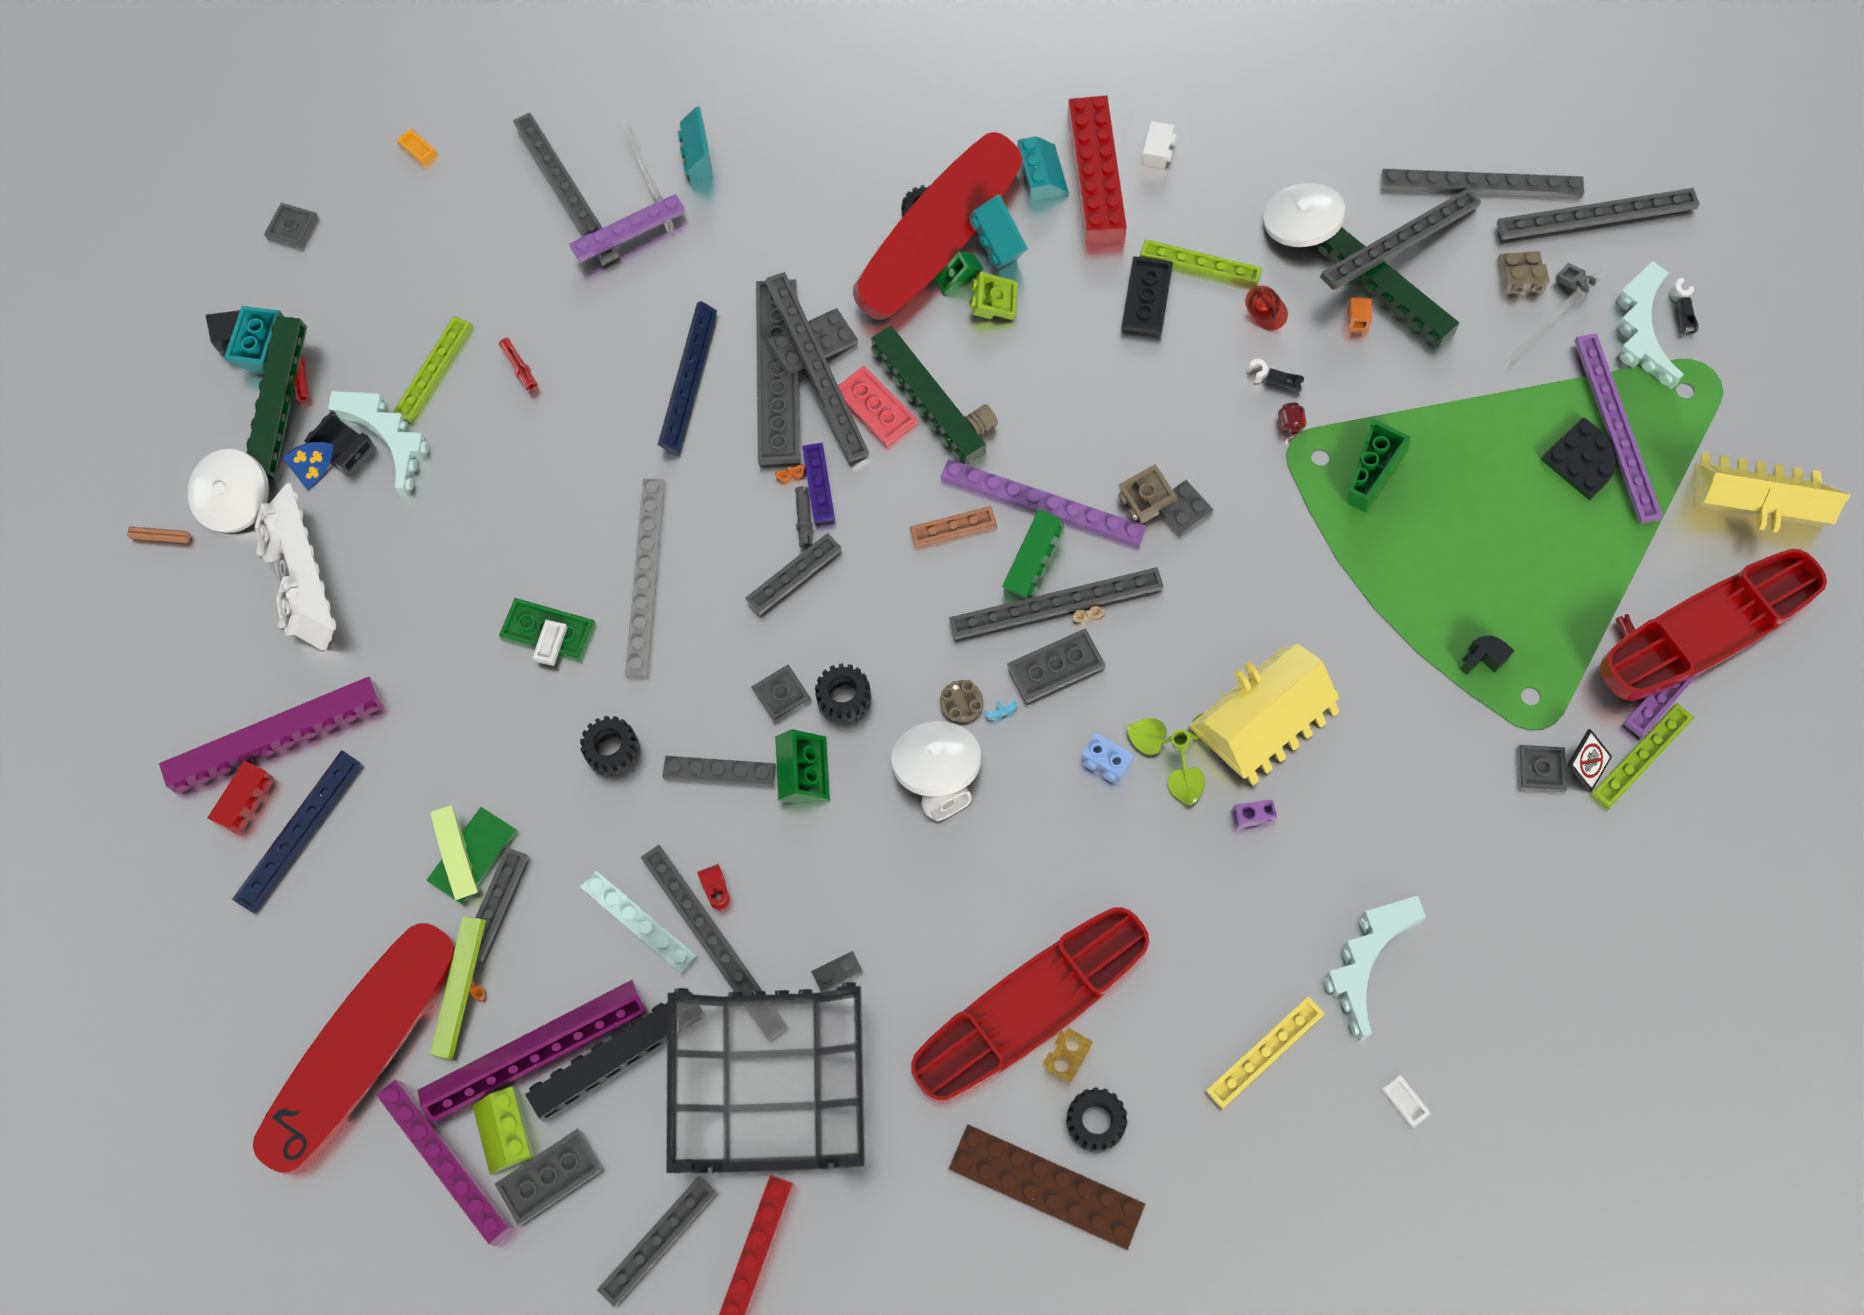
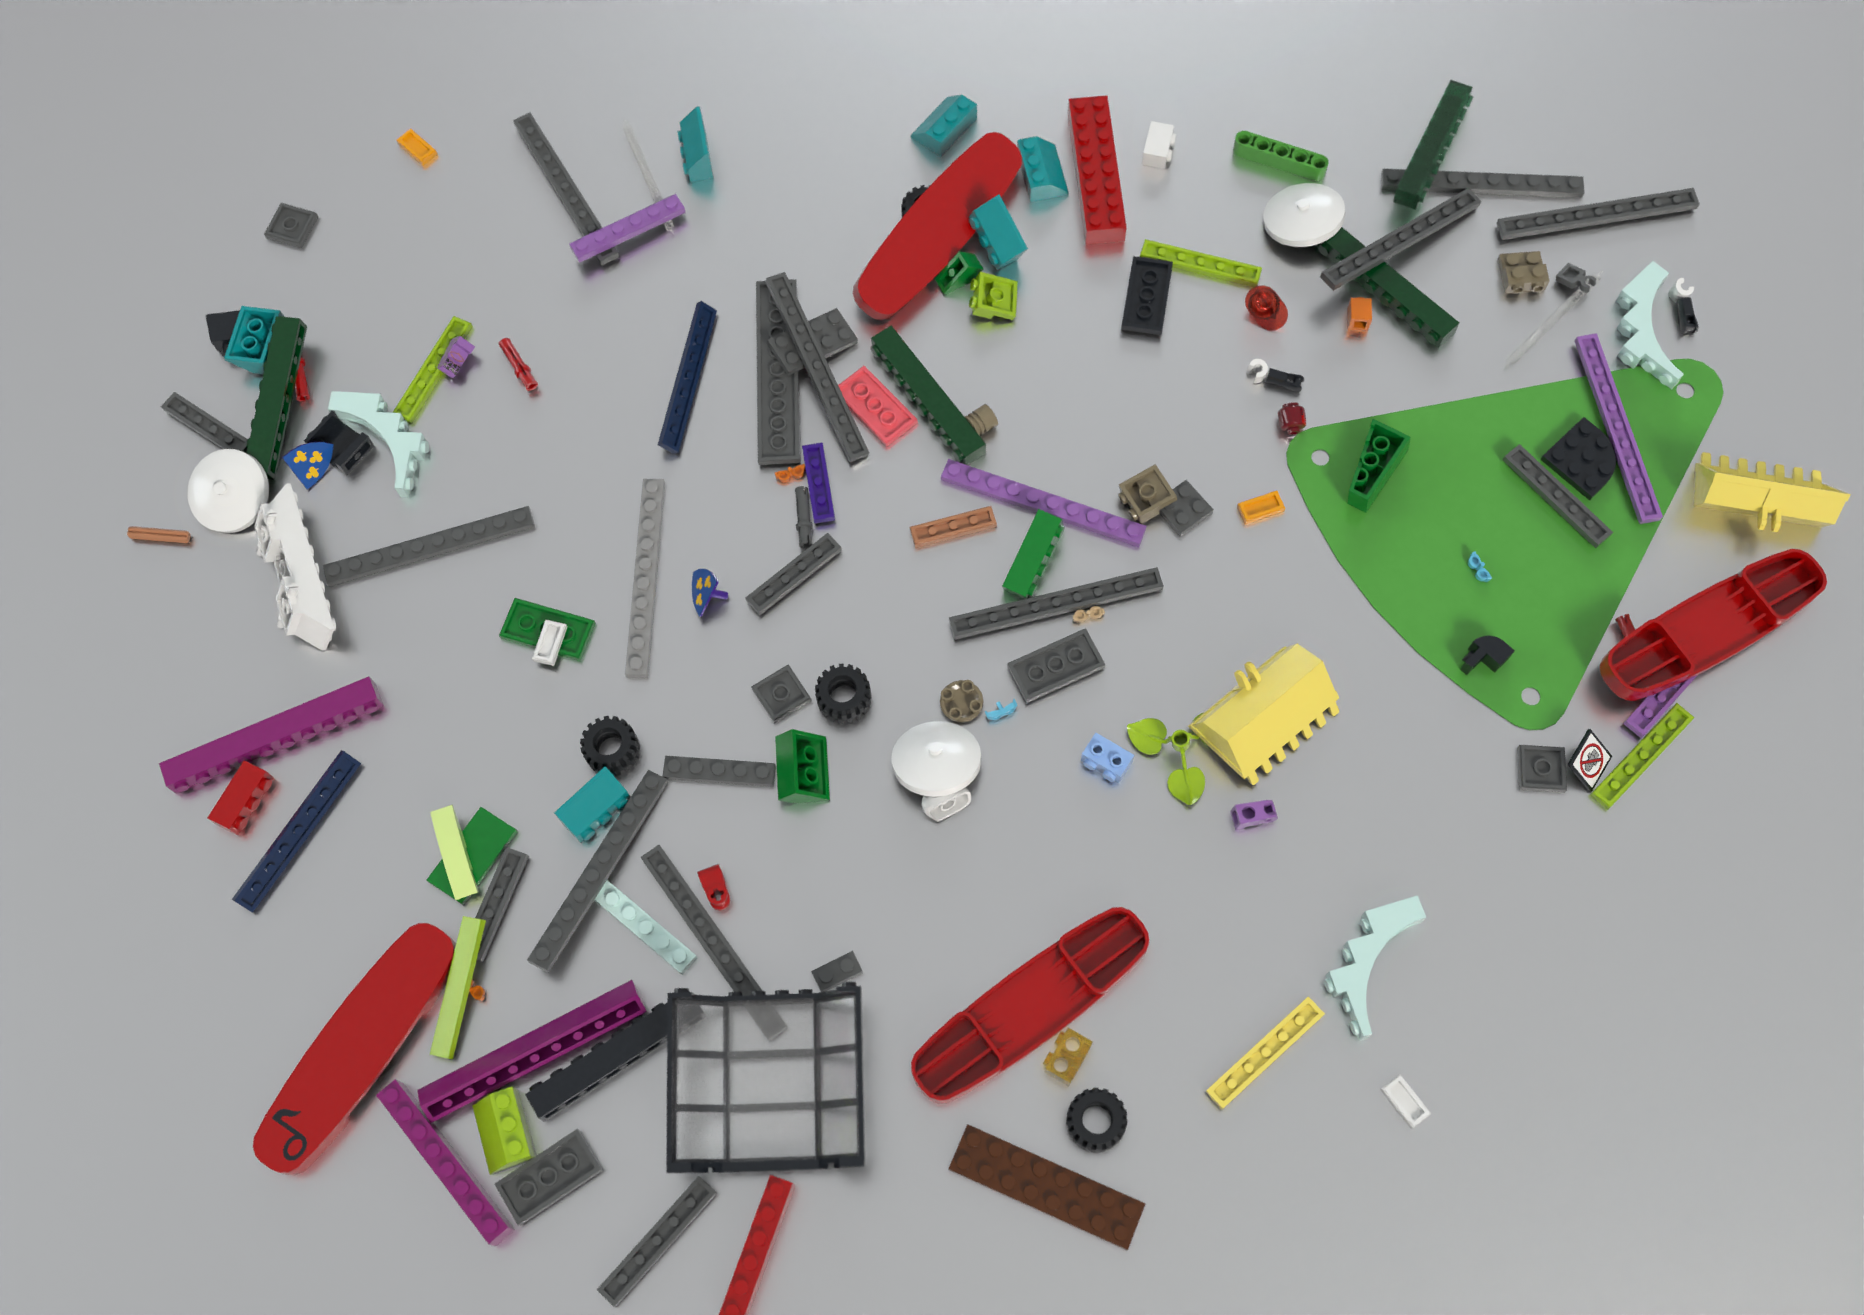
none -> dark grey plate [161,392,248,453]
none -> dark grey plate [323,506,535,587]
none -> medium lavender leg [437,336,475,378]
none -> dark grey plate [527,770,668,973]
none -> teal slope [554,767,630,843]
none -> blue shield [692,569,728,617]
none -> teal slope [911,94,977,157]
none -> bright green beam [1233,131,1329,181]
none -> light orange tile [1237,490,1285,525]
none -> clear green brick [1393,80,1474,210]
none -> medium azure piece [1468,551,1492,582]
none -> dark grey plate [1503,444,1613,548]

